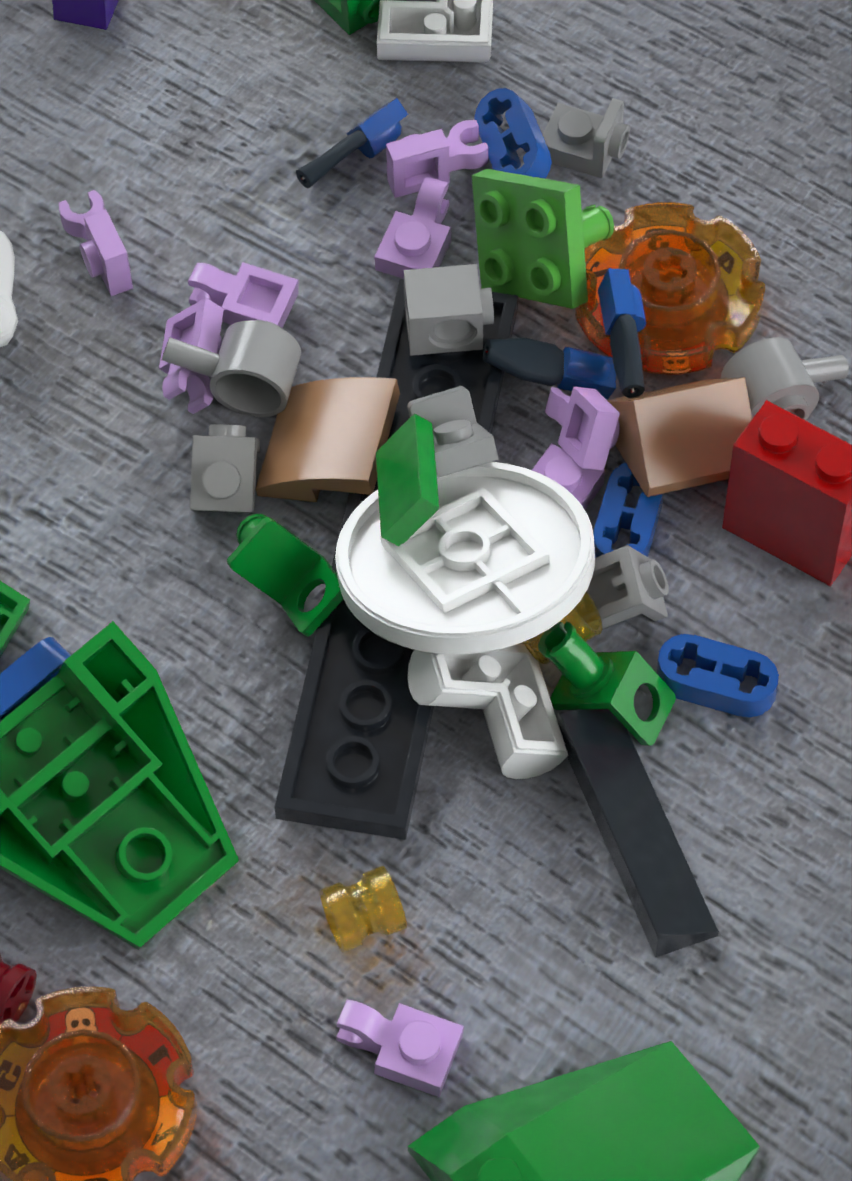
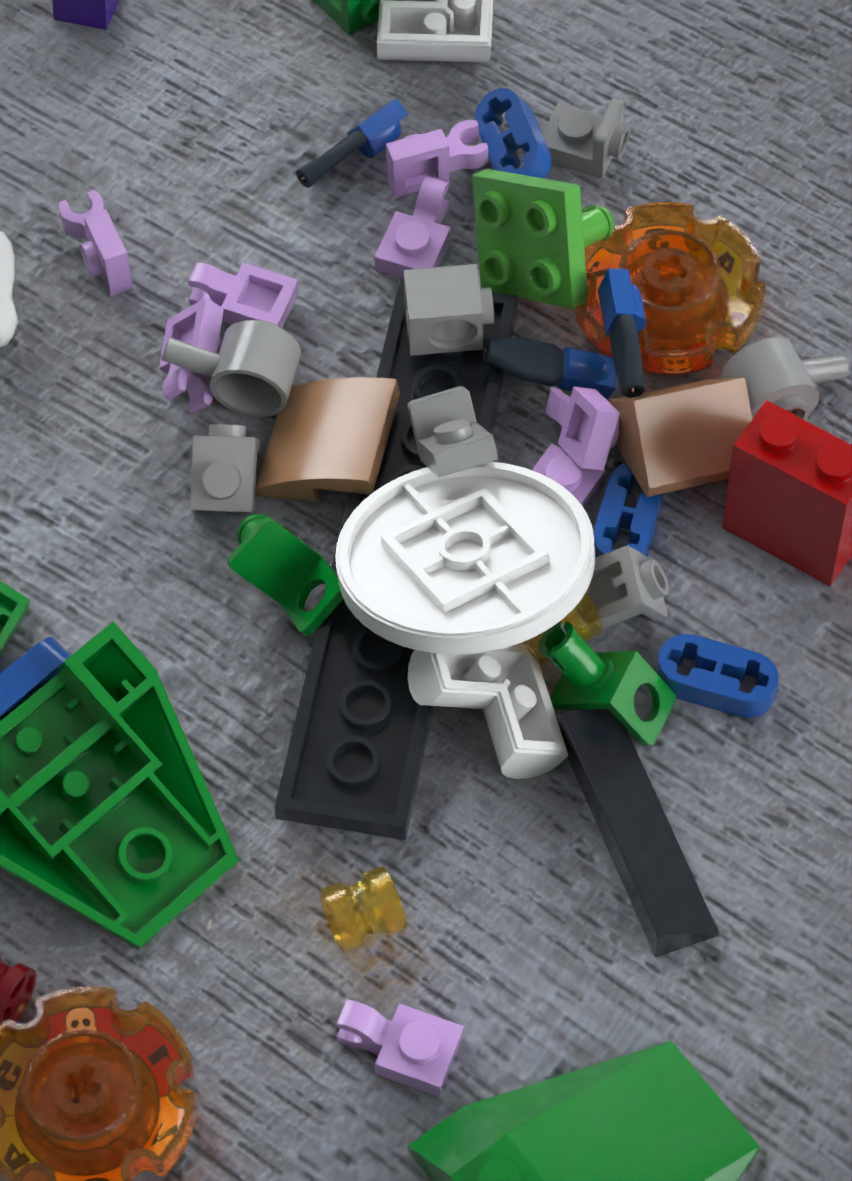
green tile [376,413,439,547] -> none

